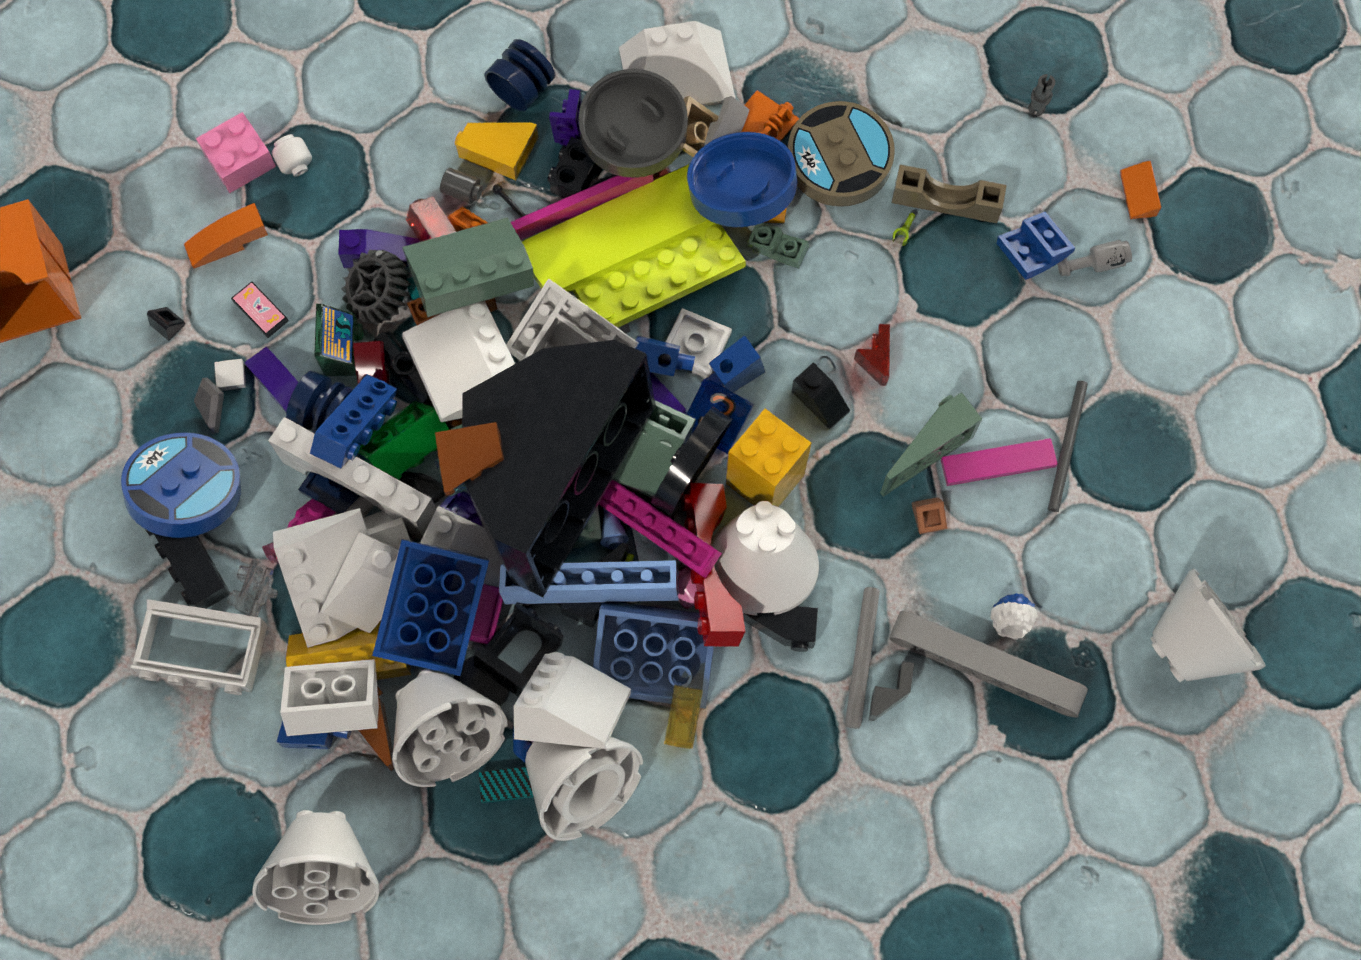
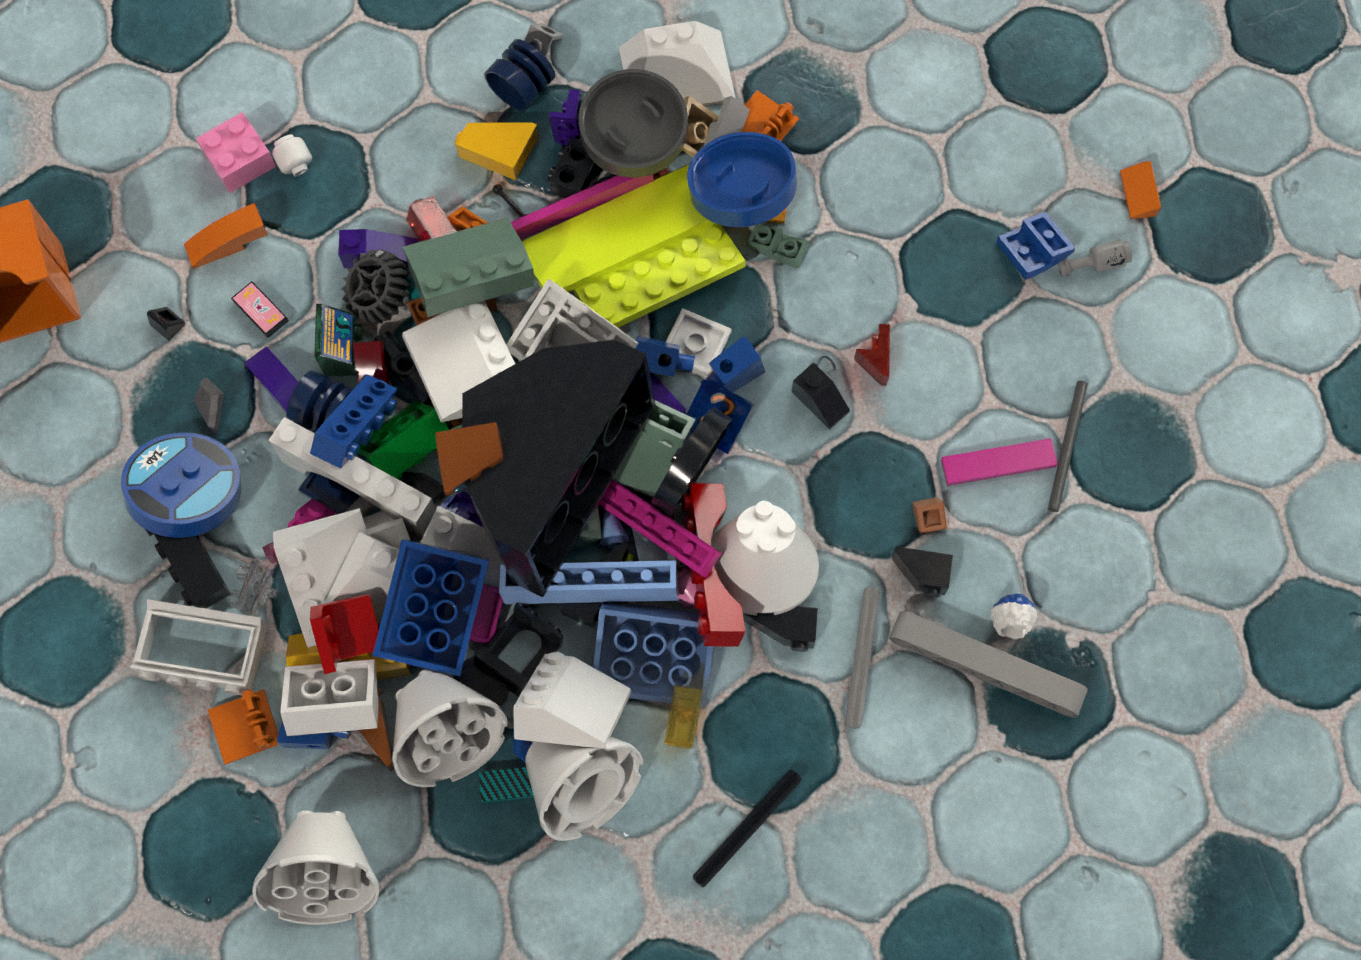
white tile [214,359,246,391] -> none
dark grey brick [440,167,483,204] -> none
yellow brick [726,408,811,507] -> none
brick [788,101,895,207] -> none
dark grey slope [868,661,914,721] -> none
sand green slope [880,392,982,497] -> none
dark tan arch [891,164,1007,223] -> none
lime hand [892,213,916,246] -> none
dark grey pin [1028,74,1056,116] -> none
white cone [1150,568,1266,682] -> none
none -> orange hinge [208,689,279,765]
none -> red bracket [310,594,379,675]
none -> light grey bracket [524,23,563,57]
none -> black axle [693,769,802,888]
none -> black slope [892,546,953,598]

